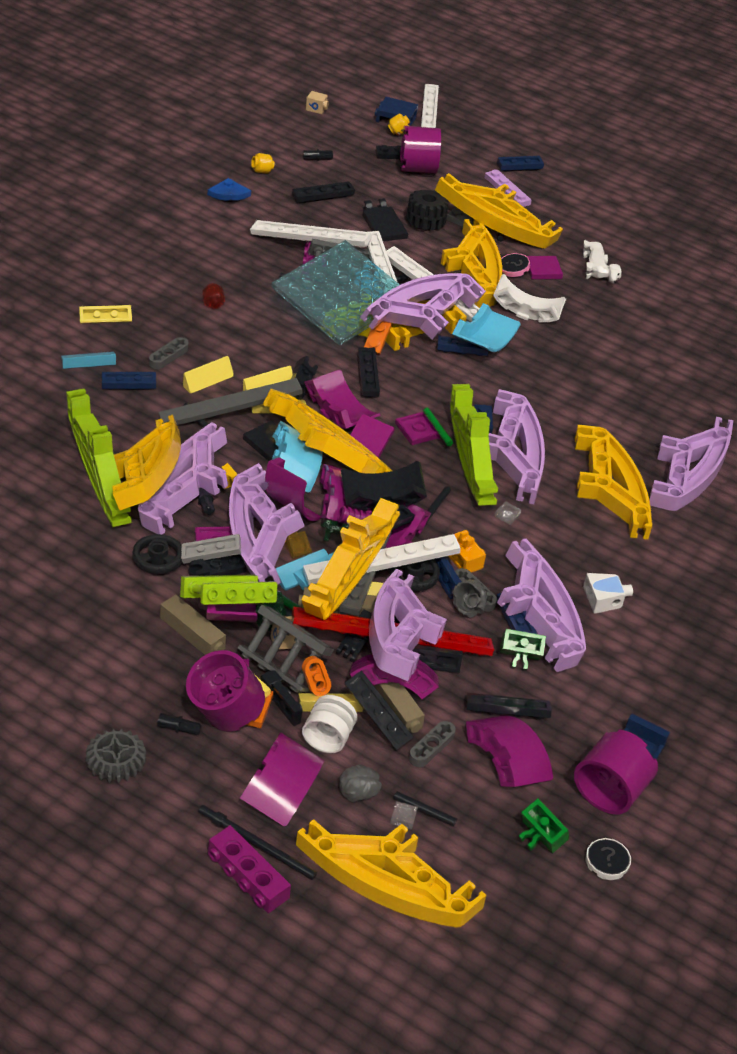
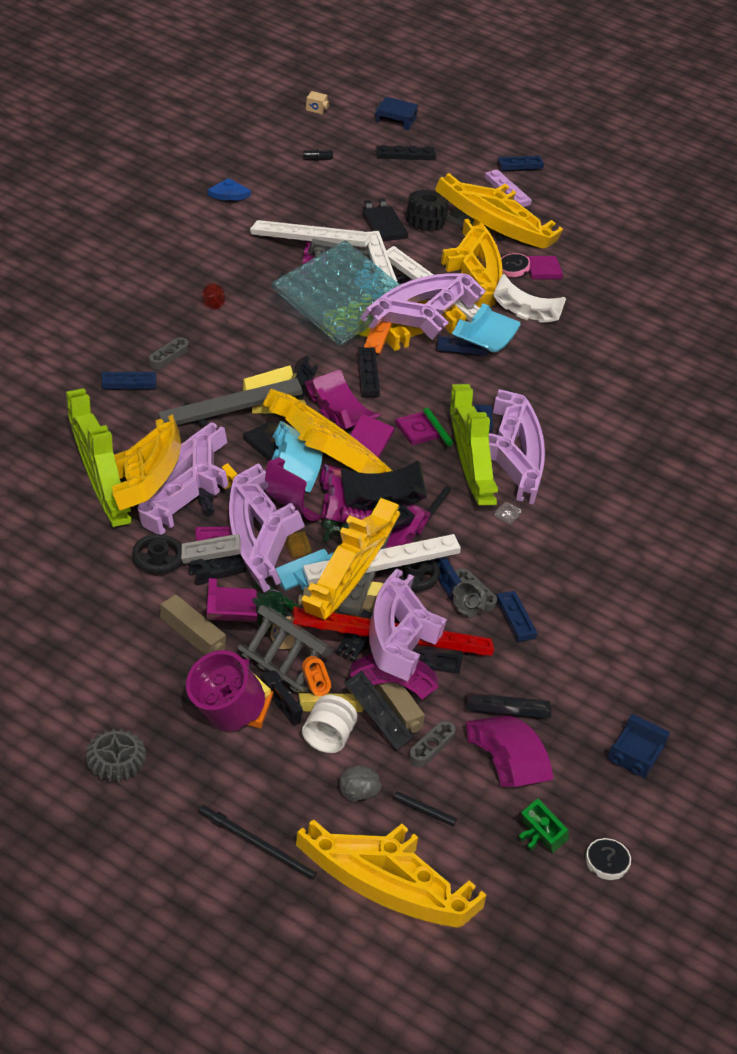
medium azure slope [61,352,116,369] -> none
light yellow slope [79,305,132,324] -> none
black axle [157,713,202,735] -> none
lime fence [180,575,277,605] -> none
light yellow slope [183,356,233,393] -> none
magenta brick [208,825,291,914] -> none
magenta panel [240,732,324,826] -> none
yellow head [251,153,275,174] -> none
black plate [292,181,355,203] -> none
yellow head [388,113,410,136] -> none
clear plate [390,801,418,829] -> none
magenta brick [400,126,441,174] -> none
white tile [421,84,439,128] -> none
light orange brick [448,530,486,573] -> none
lavender piece [497,539,586,672] -> none
brick [500,629,546,670] -> none
magenta brick [574,729,658,815] -> none
yellow piece [575,425,652,540] -> none
white animal [583,240,622,283] -> none
white torso [583,573,633,614] -> none
lavender piece [649,417,733,511] -> none

